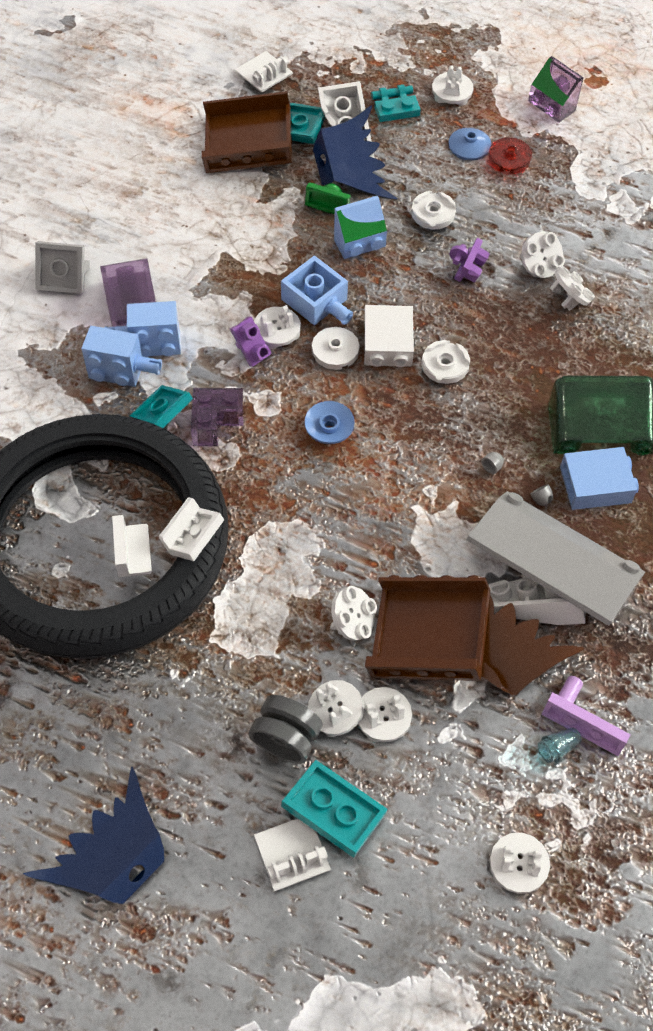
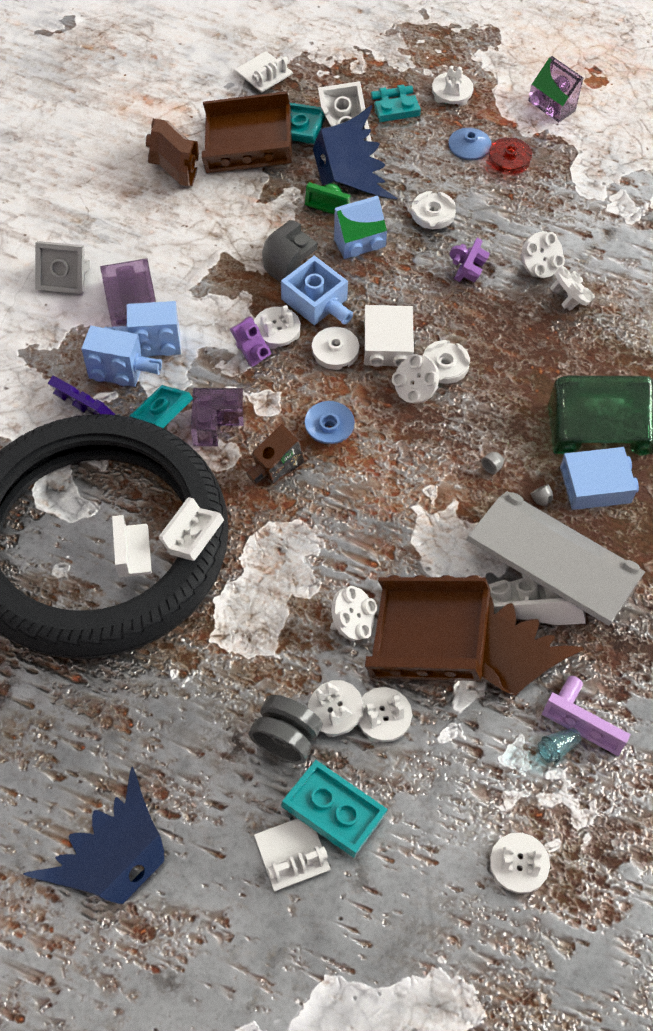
none -> dark purple wing [47,376,116,415]
none -> reddish brown brick [146,118,199,186]
none -> reddish brown torso [246,424,305,484]
none -> dark grey brick [262,220,317,283]
none -> white plate [392,354,439,404]

